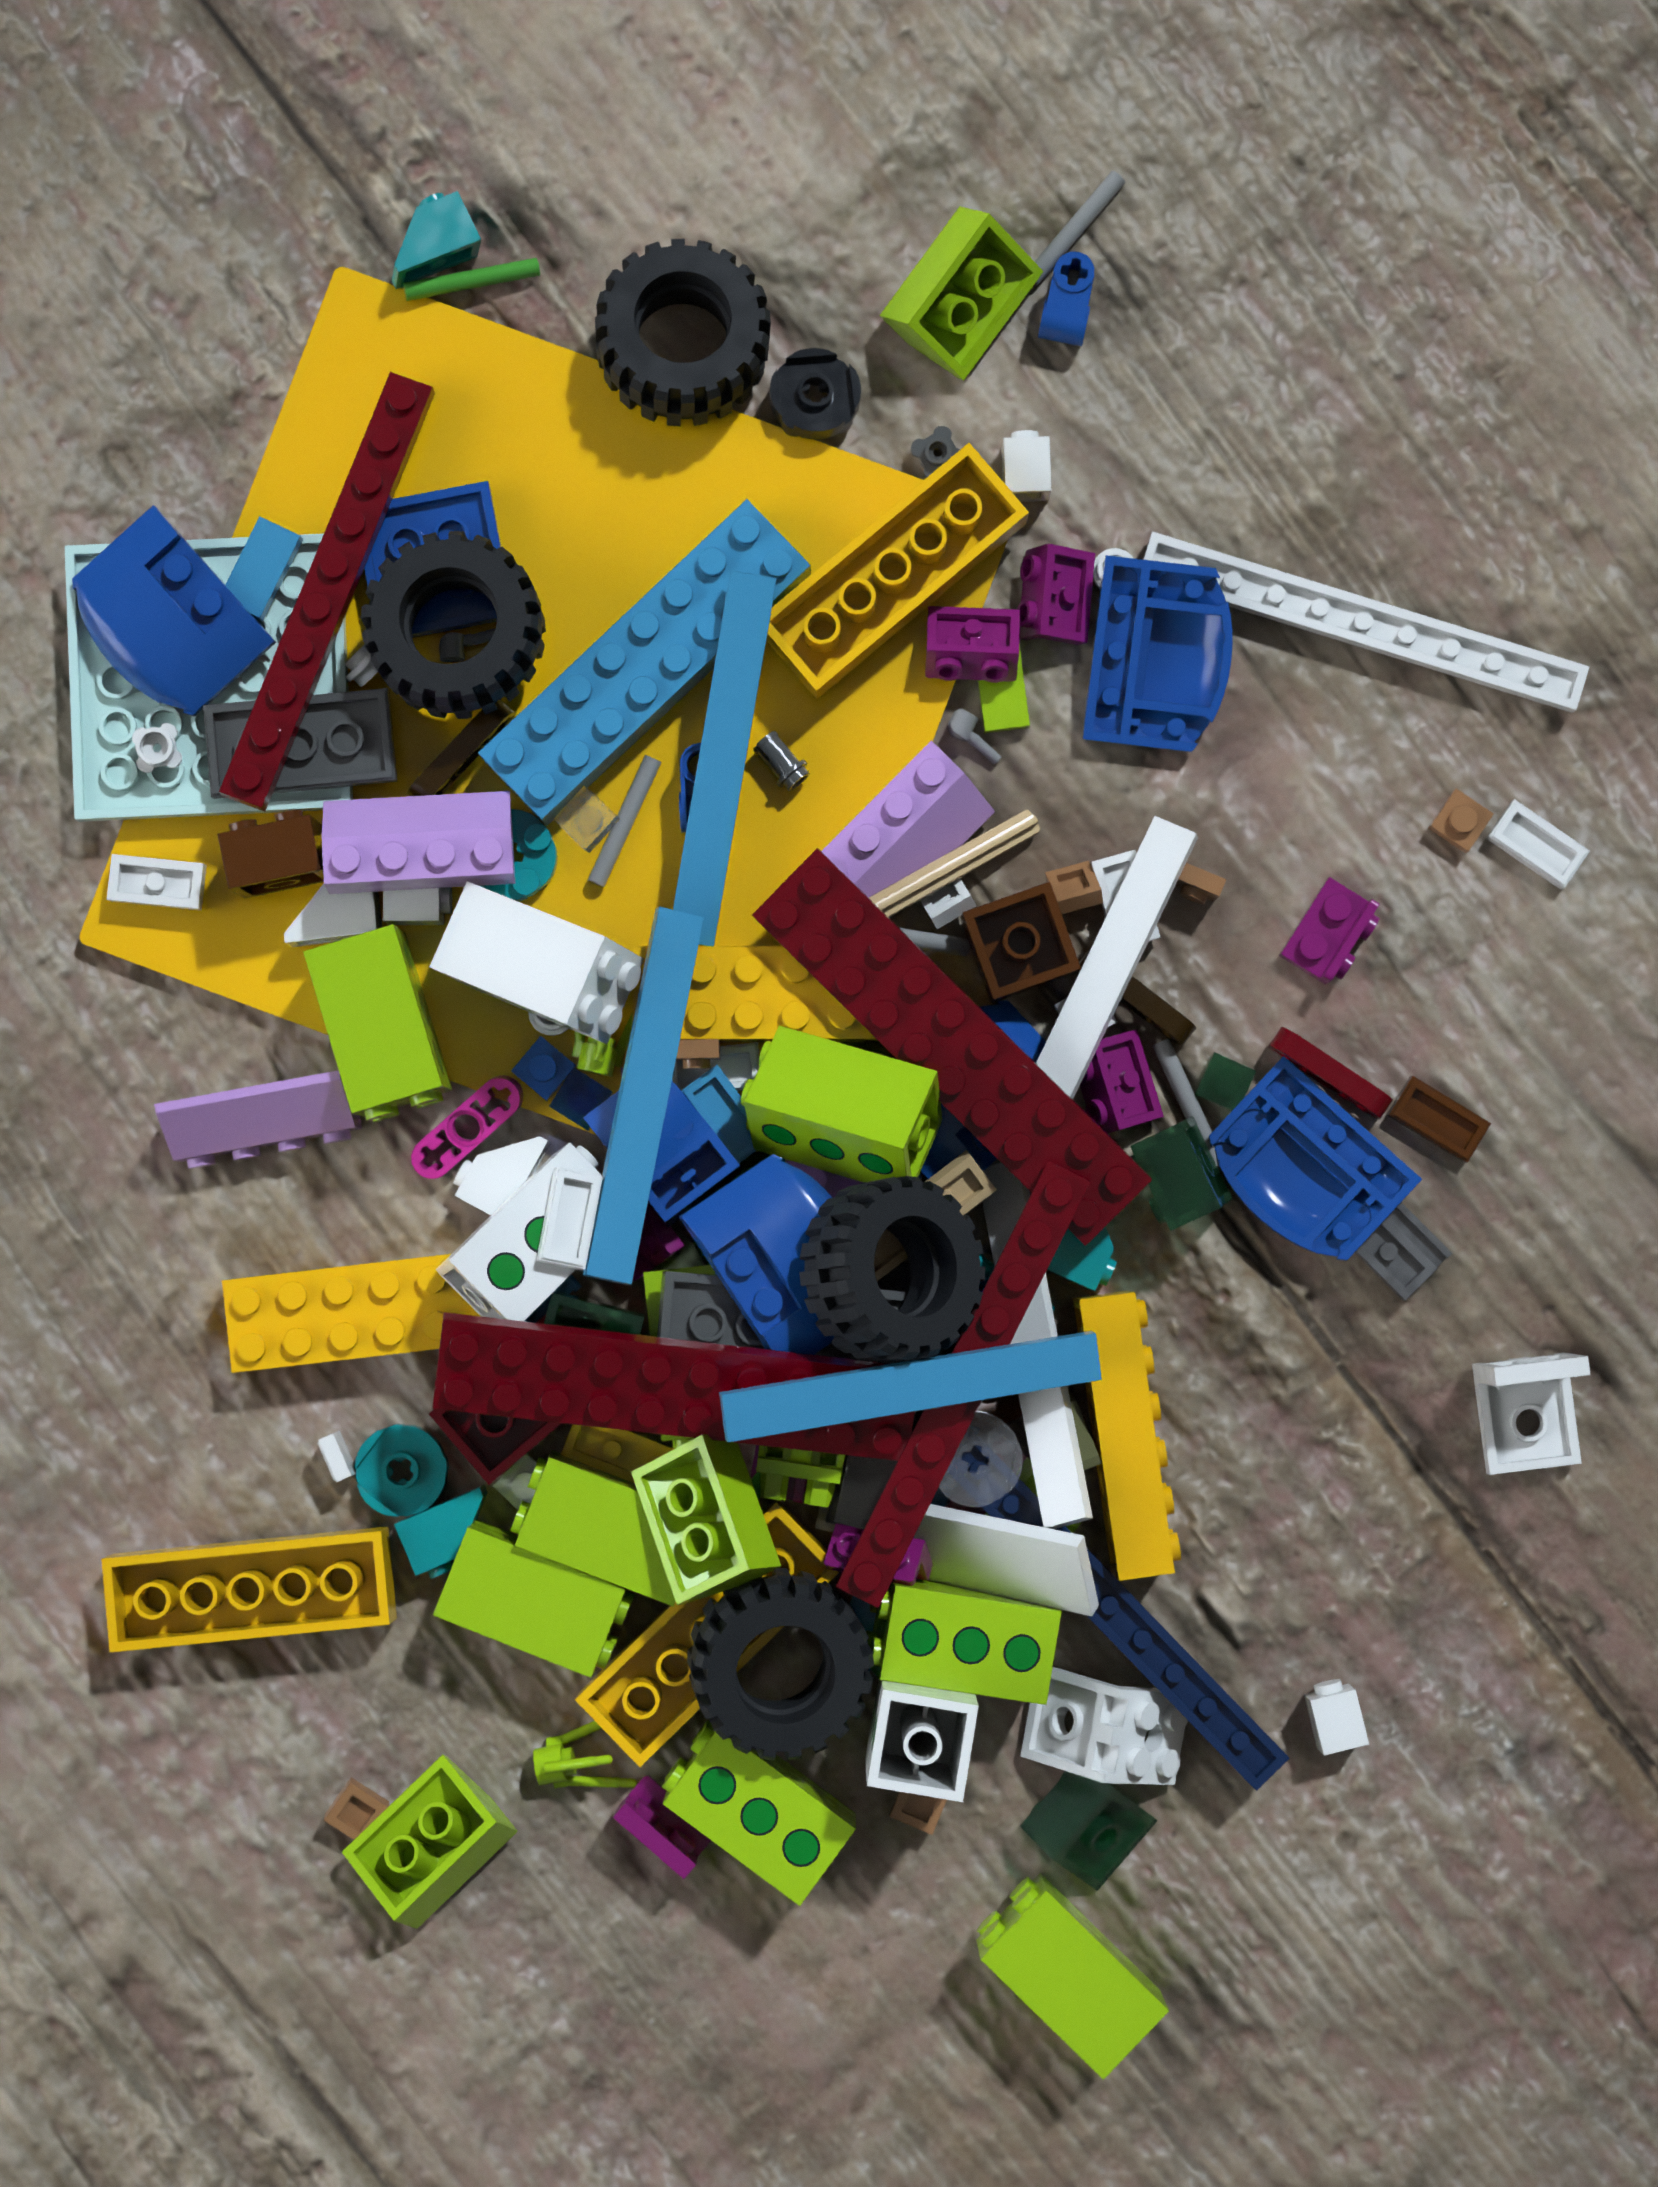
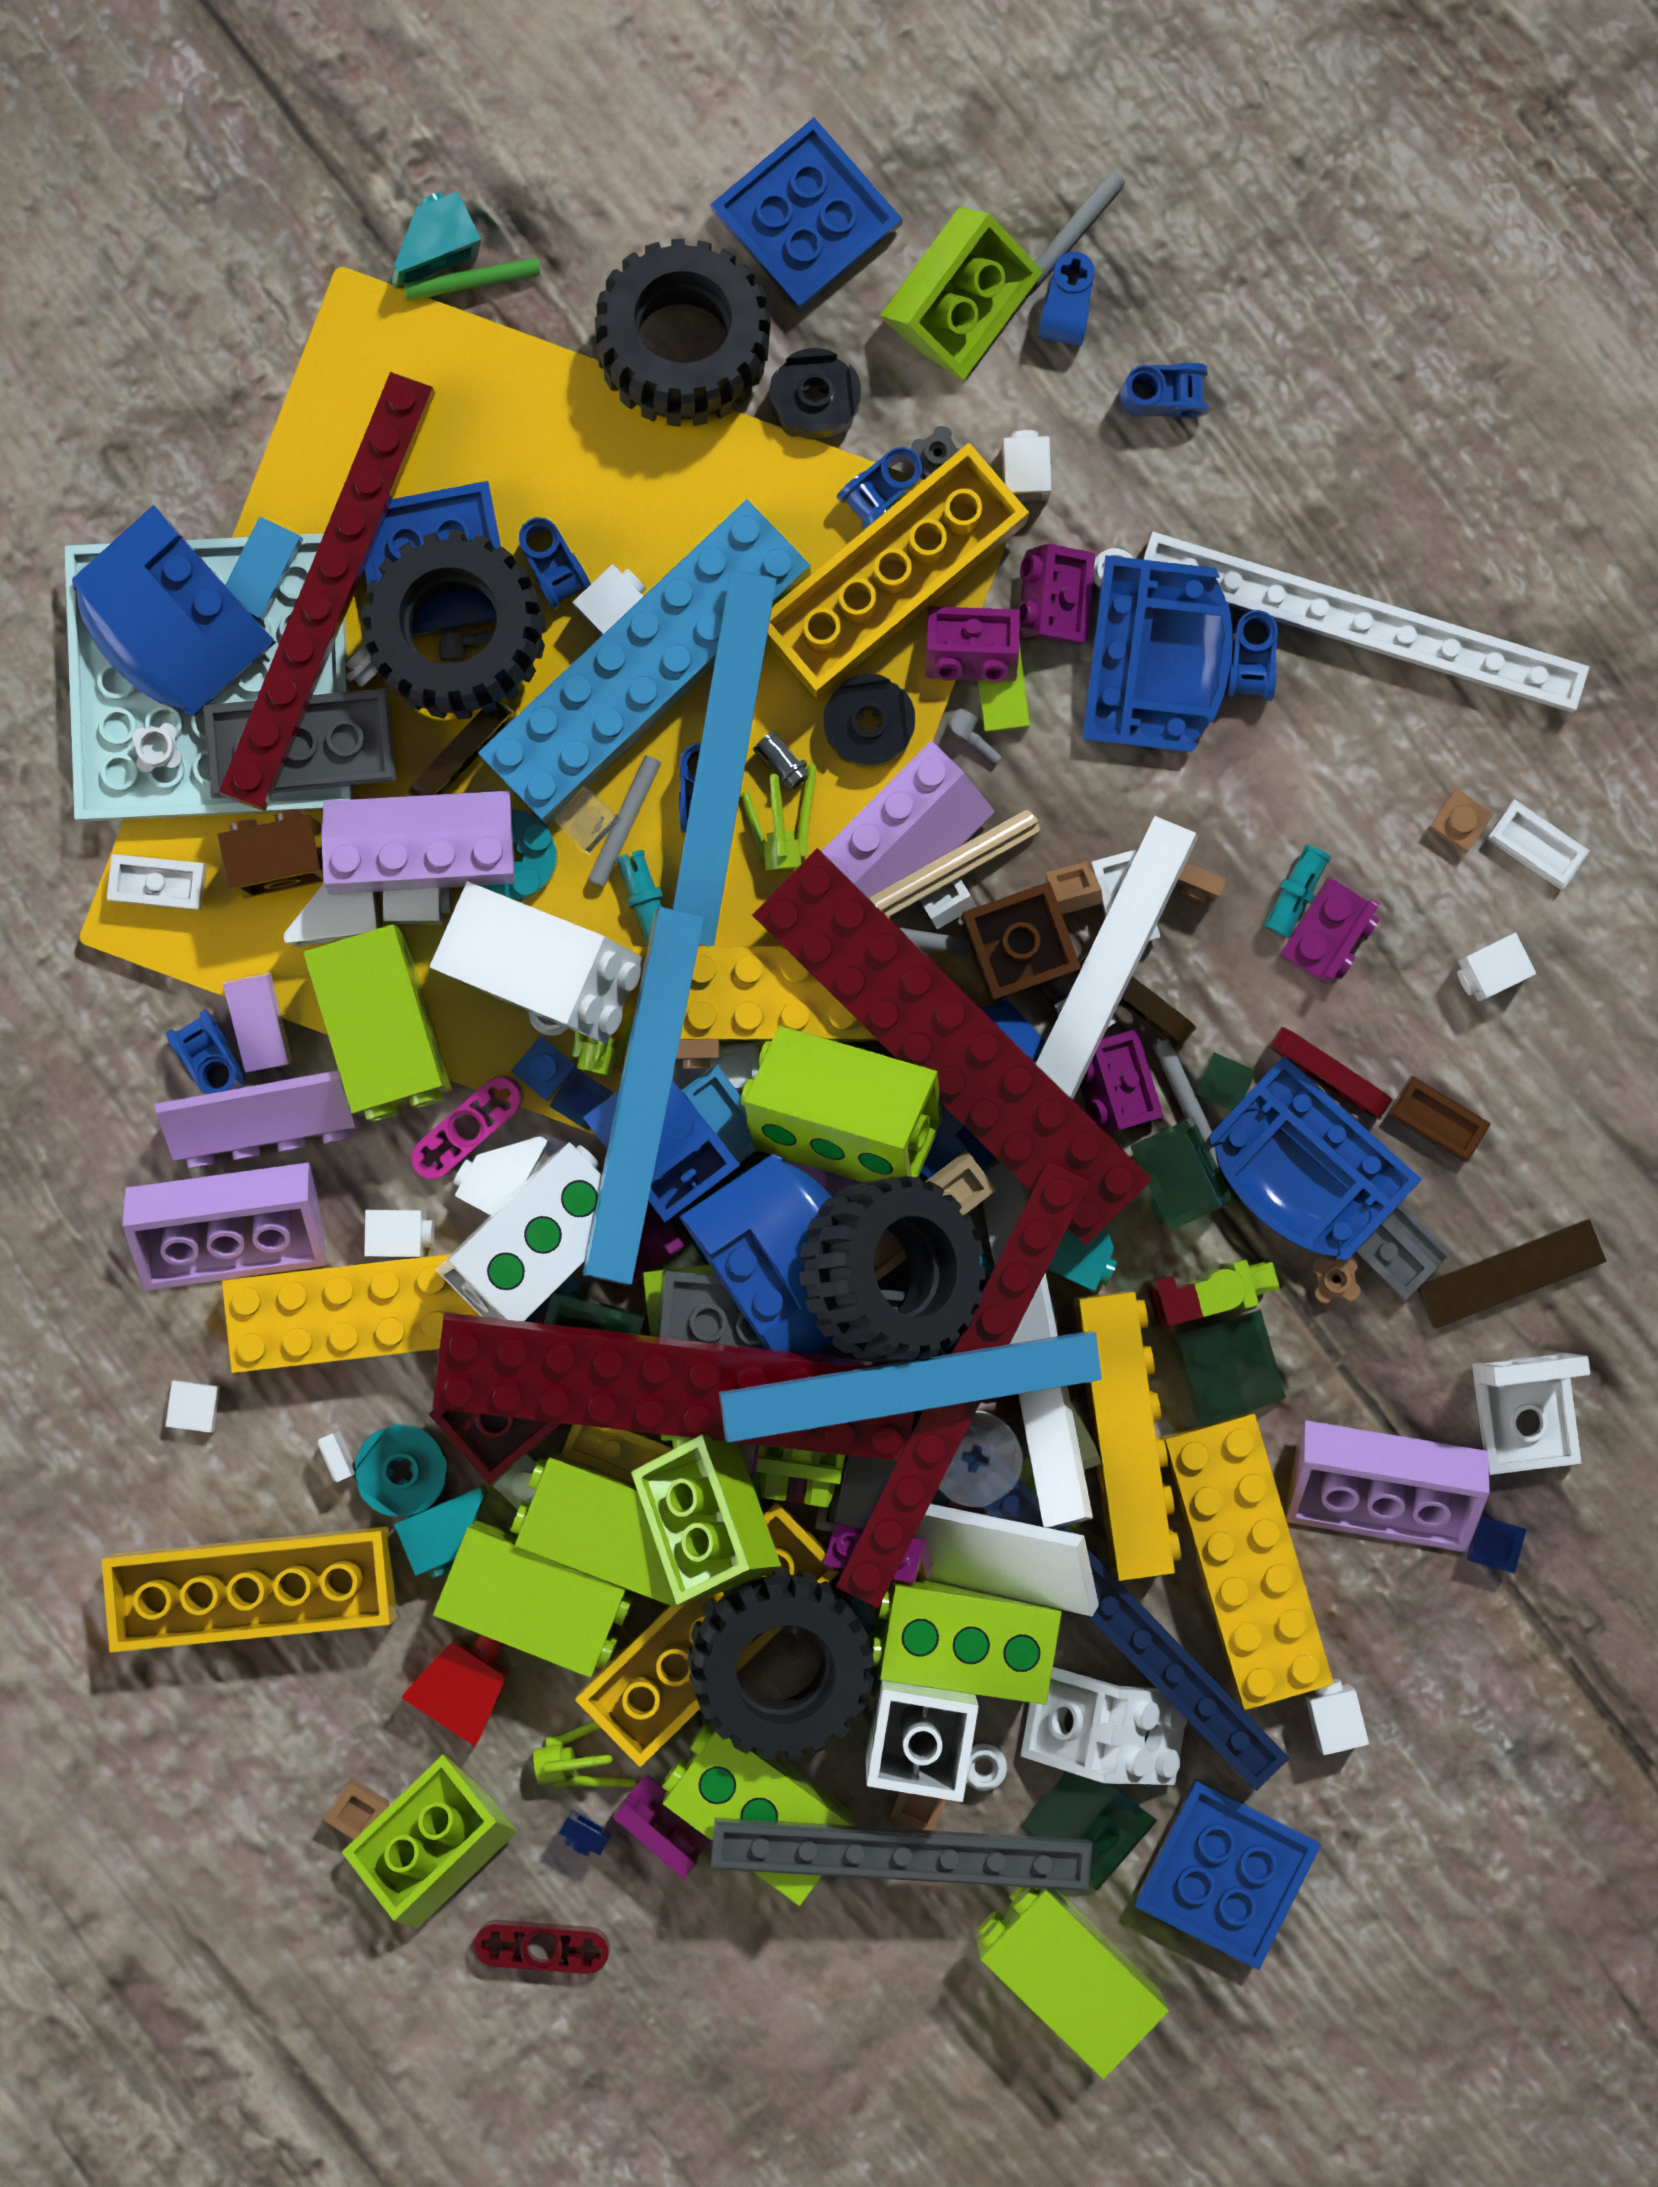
white tile [536,1166,603,1271] -> none
none -> lavender slope [122,1162,326,1291]
none -> white tile [165,1380,220,1433]
none -> blue piece [166,1009,245,1094]
none -> lavender tile [223,973,293,1073]
none -> white brick [365,1210,434,1257]
none -> red torso [401,1634,510,1747]
none -> dark red beam [474,1920,610,1974]
none -> blue piece [519,517,591,611]
none -> clear blue plate [559,1809,612,1856]
none -> white brick [573,564,646,636]
none -> teal pin [616,850,663,946]
none -> dark grey tile [710,1818,1092,1891]
none -> blue plate [711,117,903,311]
none -> lime plant [741,764,816,871]
none -> black plate [823,674,915,768]
none -> blue piece [836,447,923,530]
none -> white plate [966,1743,1007,1791]
none -> blue piece [1119,363,1209,418]
none -> blue plate [1133,1778,1322,1970]
none -> lime hips [1145,1260,1280,1327]
none -> yellow brick [1160,1411,1334,1711]
none -> clear green slope [1172,1309,1286,1425]
none -> blue piece [1225,610,1278,701]
none -> teal pin [1263,844,1332,939]
none -> lavender slope [1285,1420,1490,1553]
none -> medium nougat plate [1312,1256,1361,1303]
none -> dark brown tile [1418,1219,1607,1329]
none -> white brick [1457,933,1536,1001]
none -> clear blue plate [1467,1516,1527,1574]

